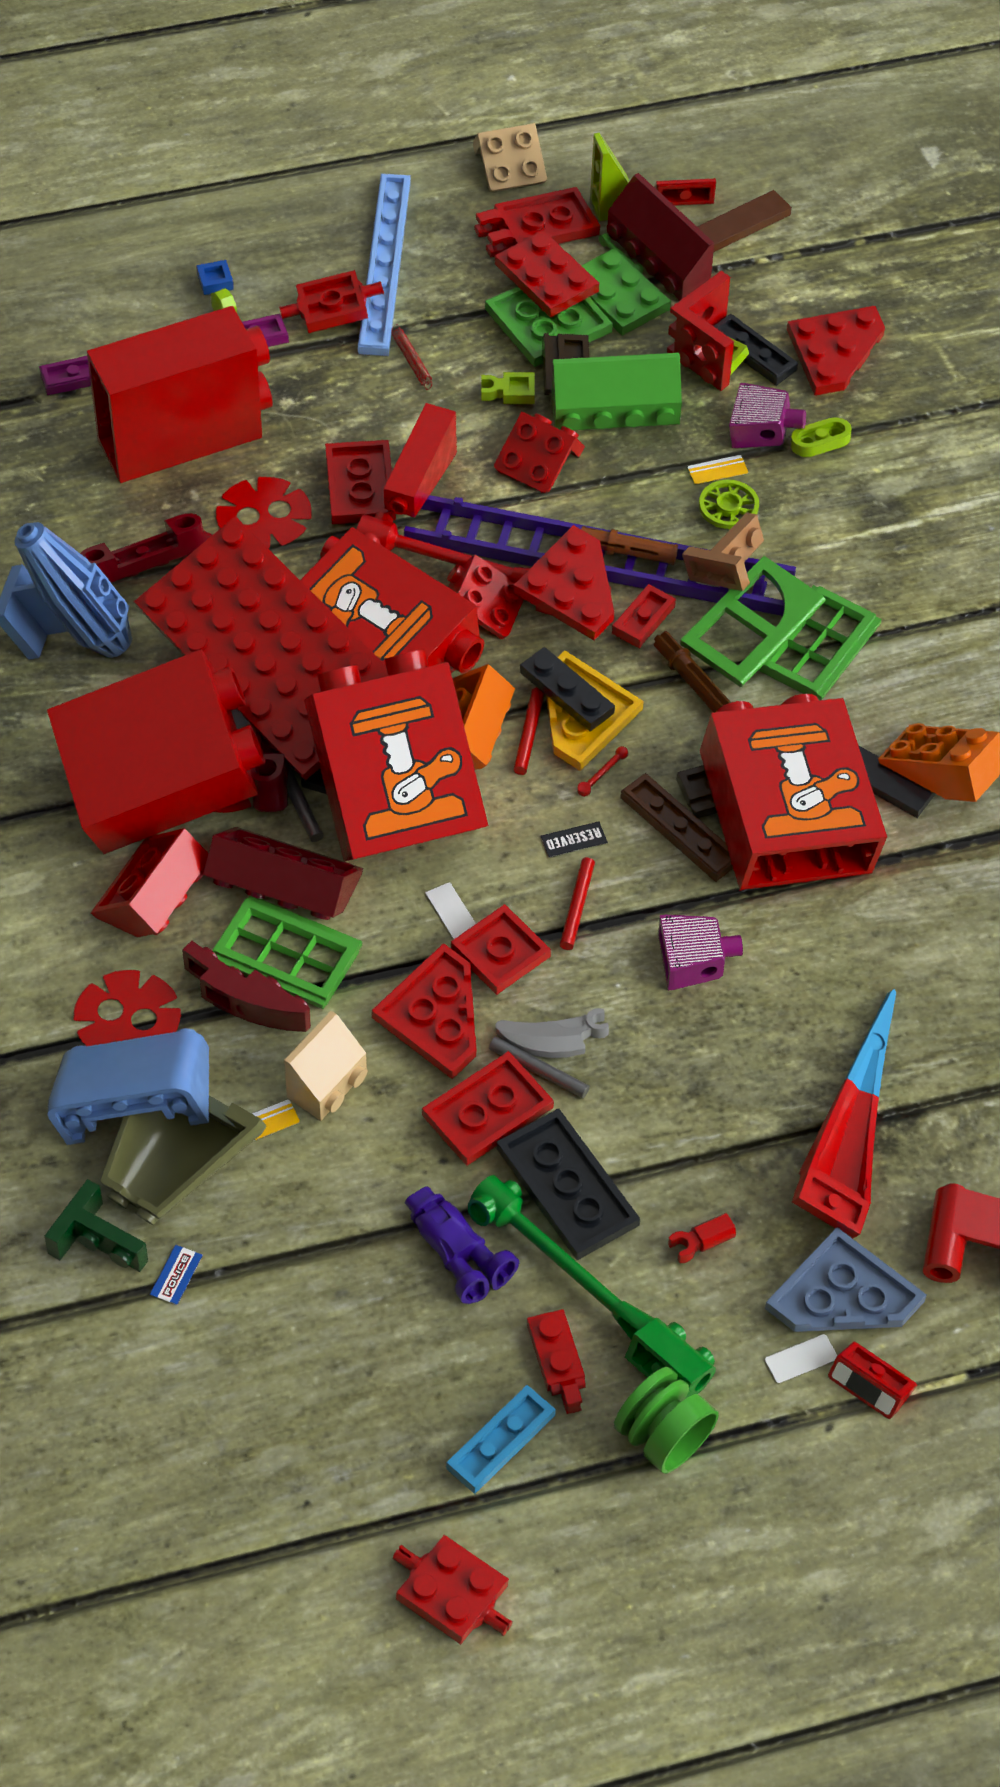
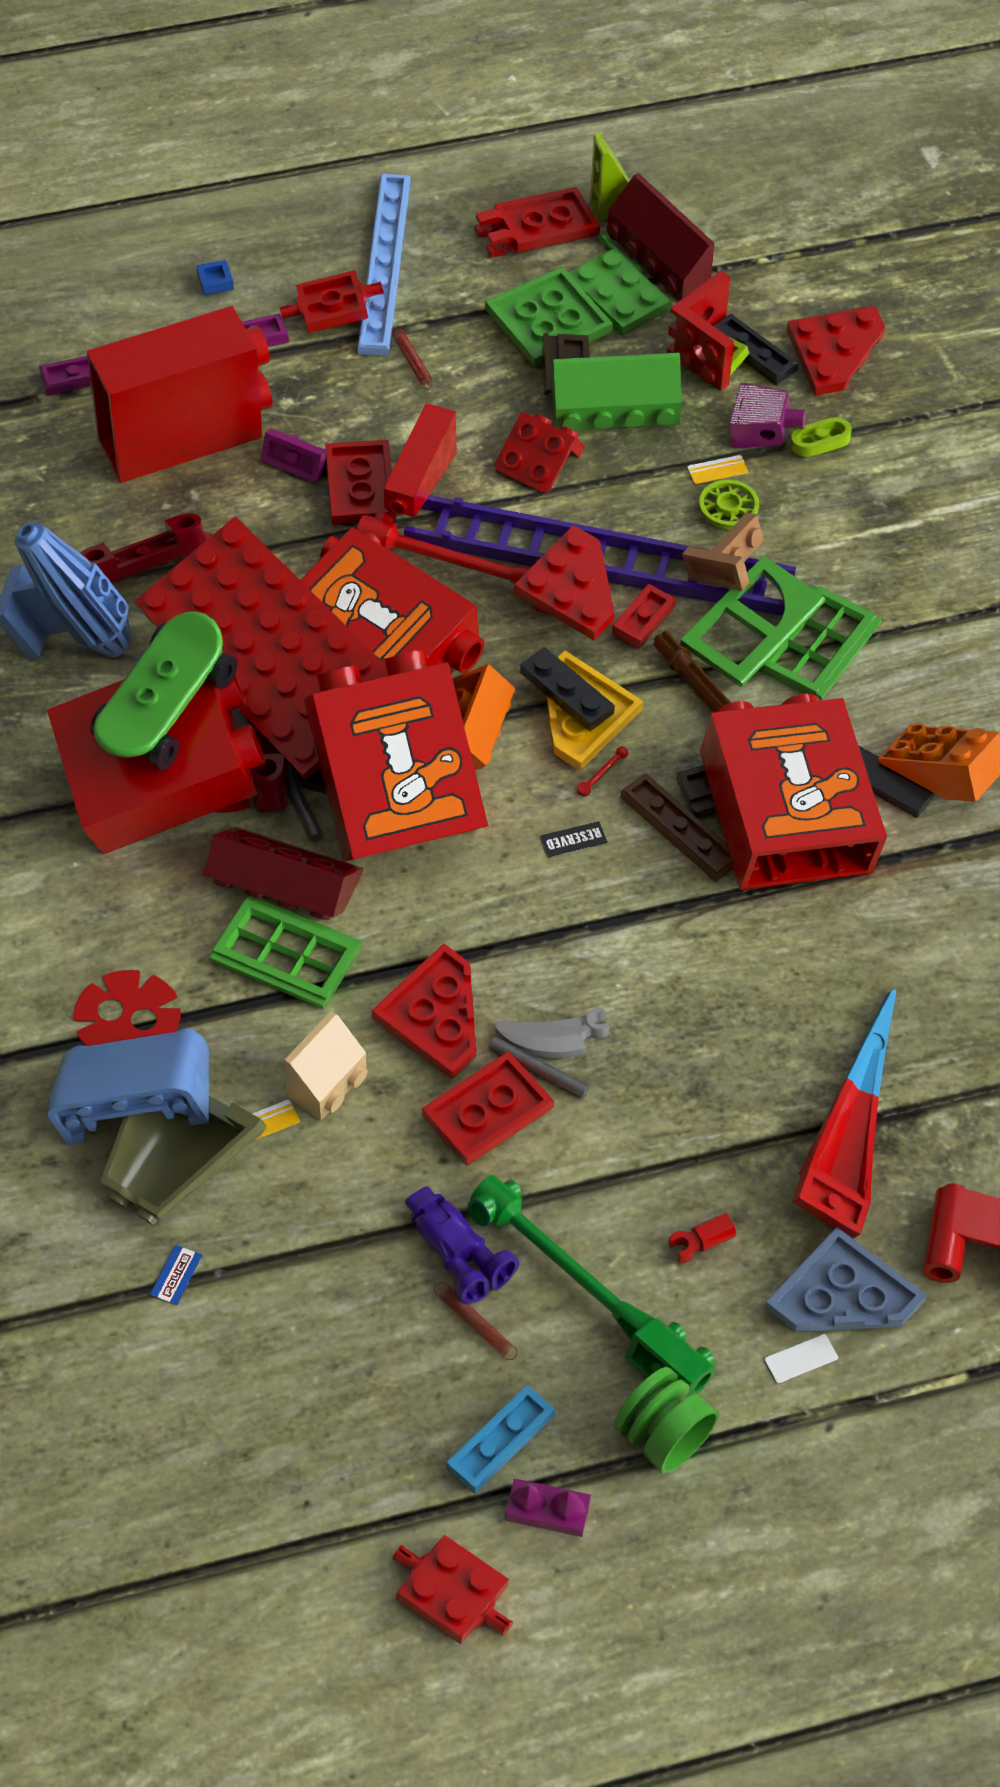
dark green bracket [44,1179,148,1272] -> none
red slope [91,828,209,937] -> none
dark red slope [182,941,311,1032] -> none
lime tile [211,288,237,312] -> none
red piece [216,477,312,549] -> none
white sticker [425,882,476,939] -> none
red bracket [447,554,524,639] -> none
red plate [451,904,551,995] -> none
tan bracket [473,123,547,192] -> none
lime plate [481,372,535,404] -> none
red plate [495,230,600,318] -> none
black plate [497,1108,640,1260] -> none
red bar [513,687,544,775] -> none
red hinge [527,1309,586,1414] -> none
red bar [560,857,595,950] -> none
dark orange pin [581,526,678,565] -> none
red slope [654,178,716,206] -> none
magenta torso [658,914,743,991] -> none
reddish brown tile [697,190,792,252] -> none
red slope [828,1341,917,1419] -> none
none -> bright green piece [90,611,238,771]
none -> magenta tile [260,429,327,483]
none -> red piece [434,1282,517,1360]
none -> magenta tile [505,1478,591,1537]

